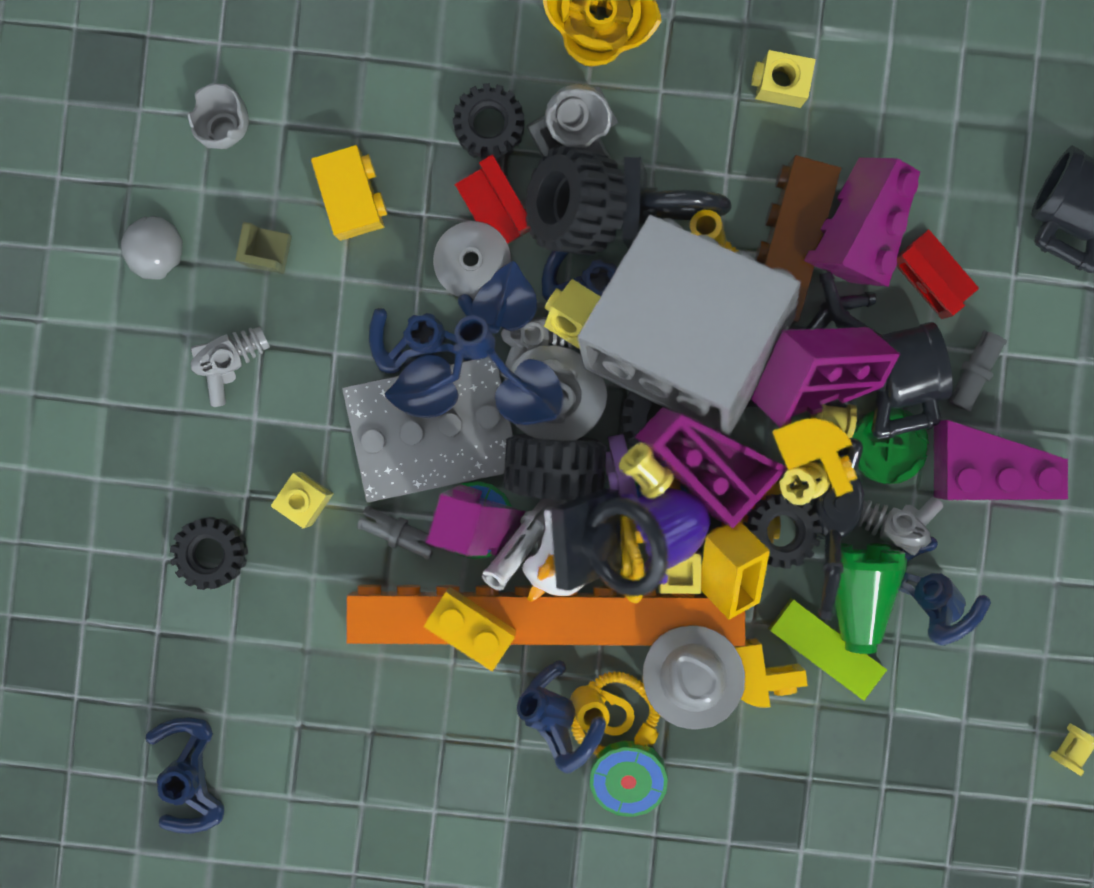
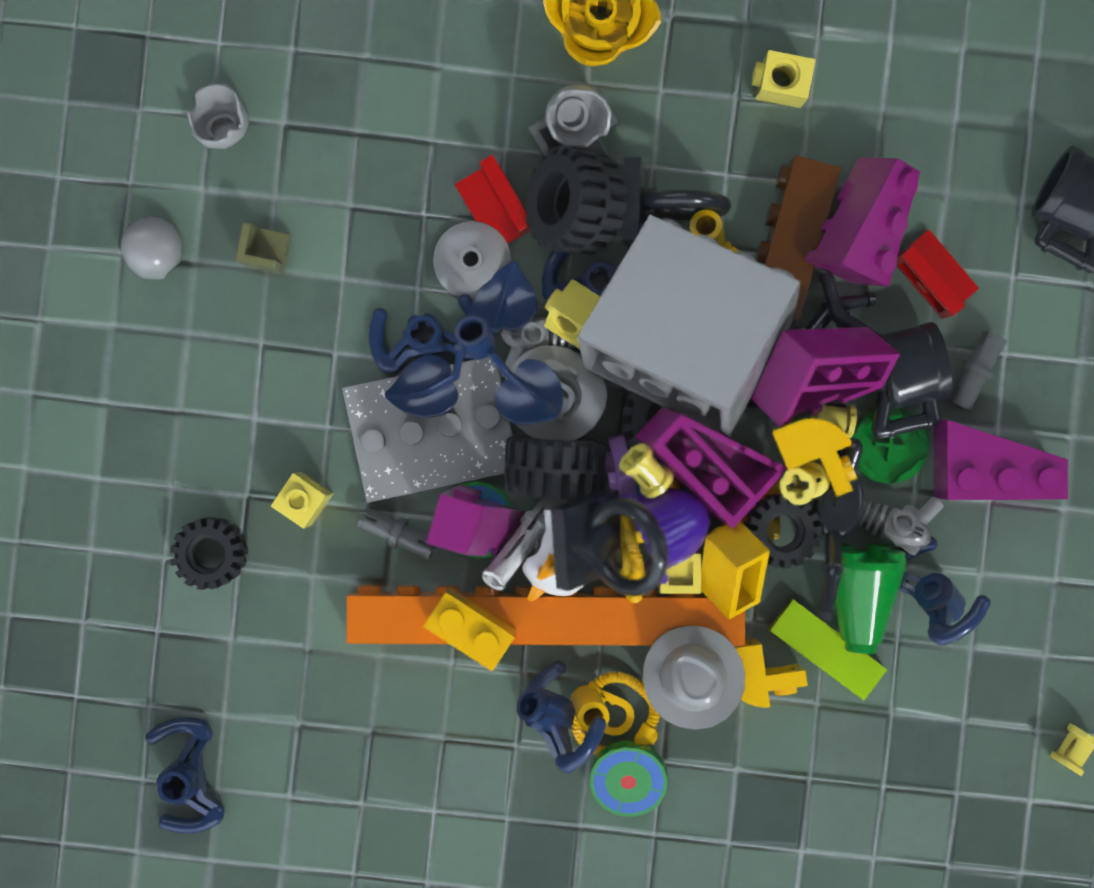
light grey piece [191,326,270,407] -> none
yellow piece [311,145,388,241] -> none
black tyre [453,83,525,161] -> none

